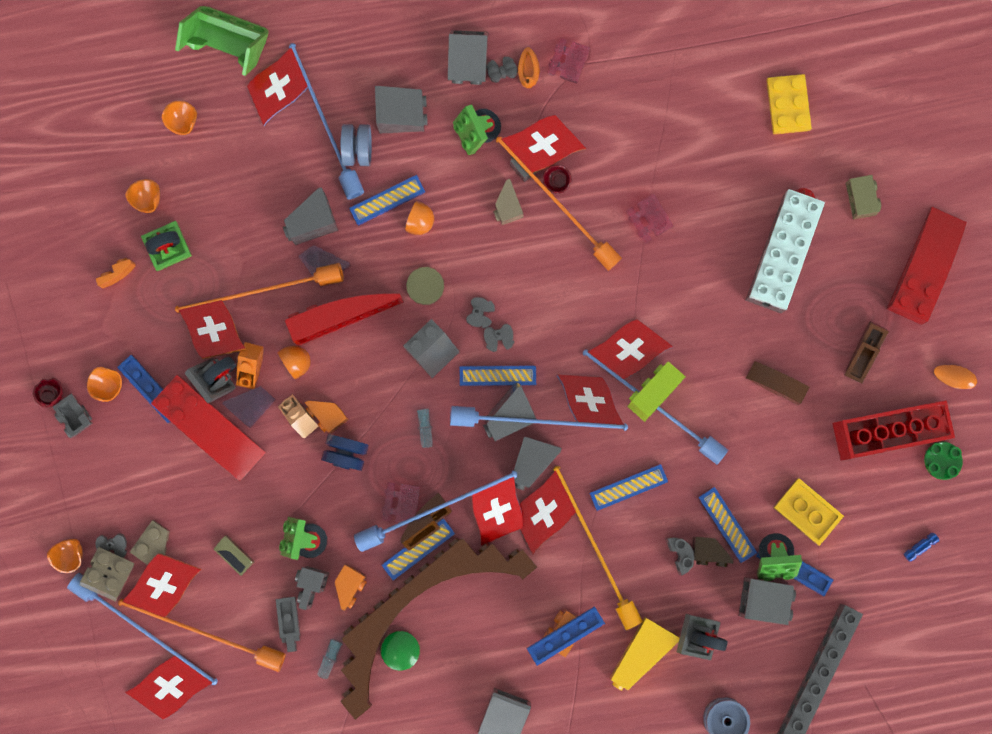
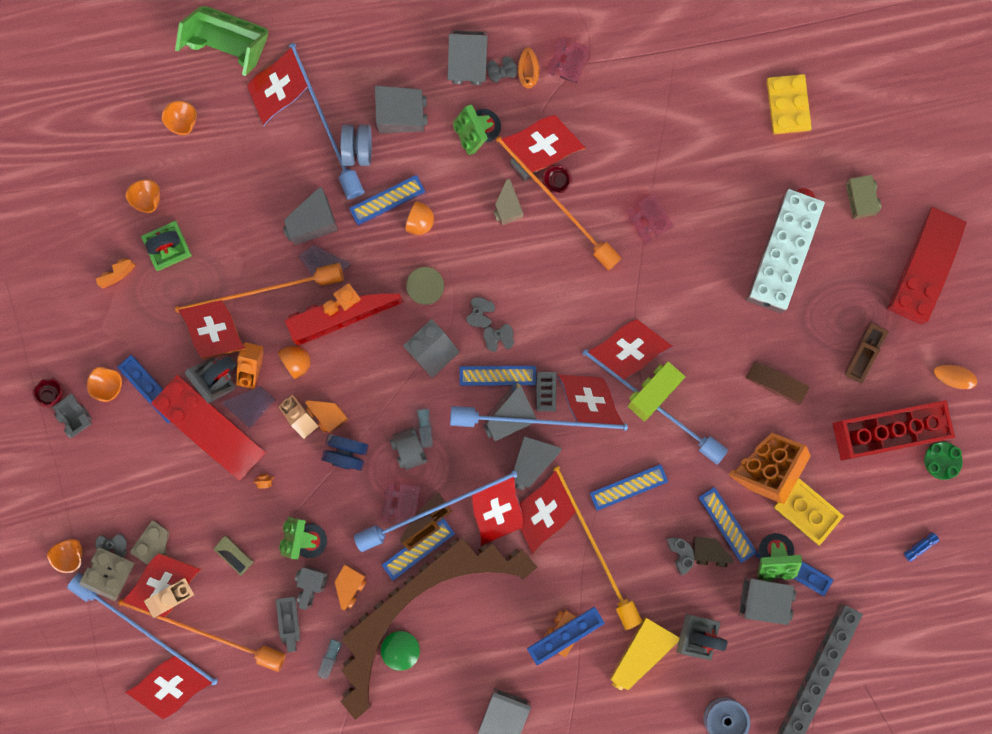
none -> light nougat slope [144,578,194,618]
none -> orange plate [253,474,274,488]
none -> orange plate [323,283,361,316]
none -> dark grey cylinder [390,427,428,471]
none -> dark grey slope [537,372,556,412]
none -> orange wedge [728,433,811,504]

